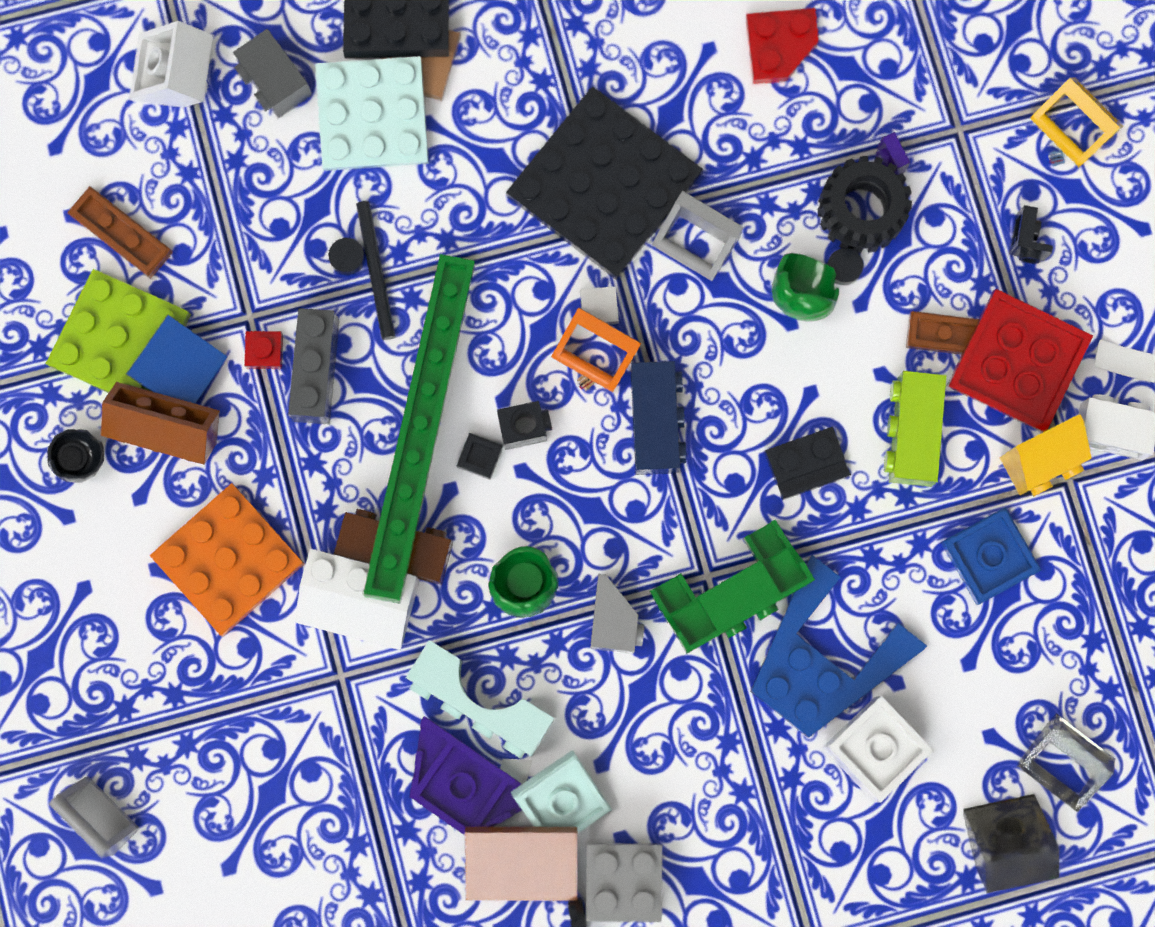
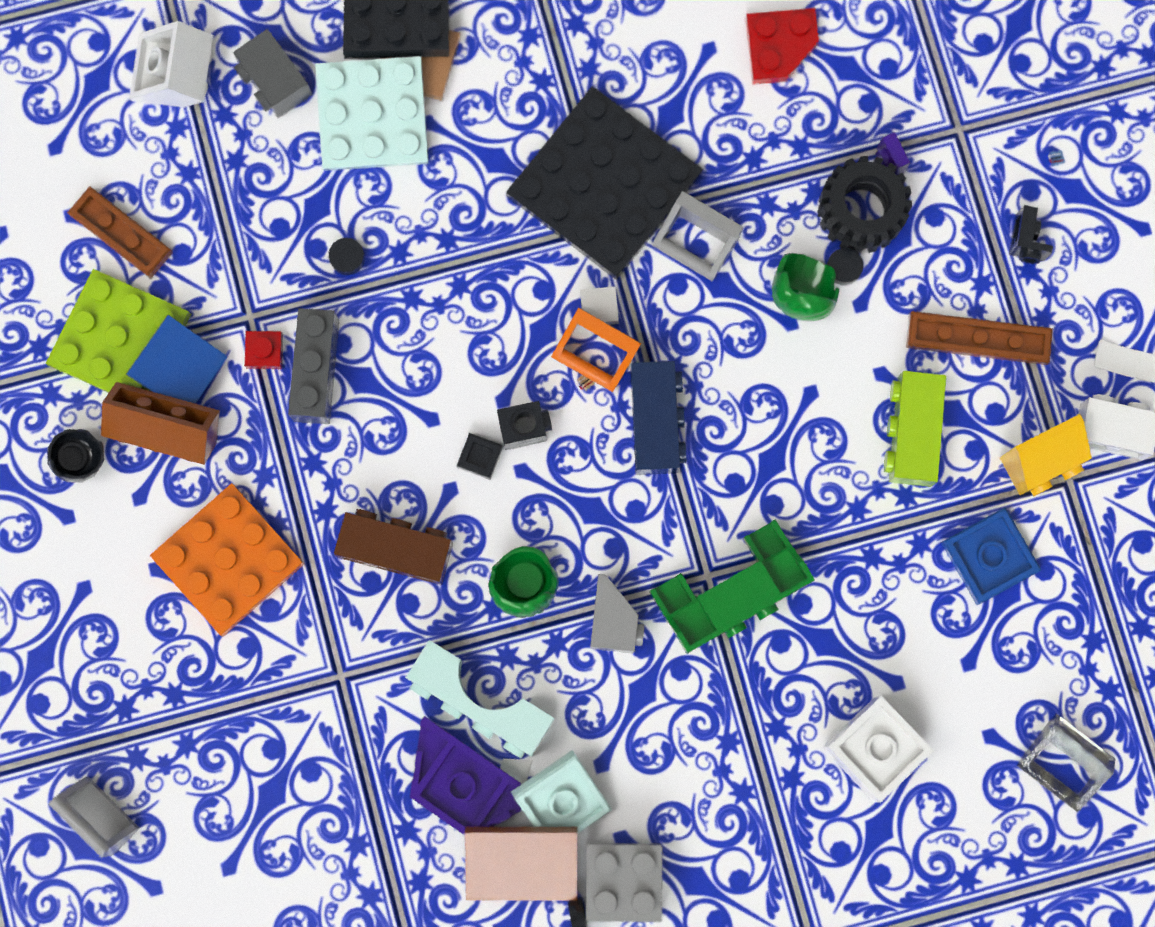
white slope [295,549,420,650] -> none
black bar [356,201,396,340] -> none
green plate [363,254,475,604] -> none
blue wing [750,555,927,738] -> none
black plate [764,426,851,501] -> none
red plate [947,289,1093,433] -> none
clear smoke slope [963,794,1059,893] -> none
yellow tile [1030,77,1123,168] -> none

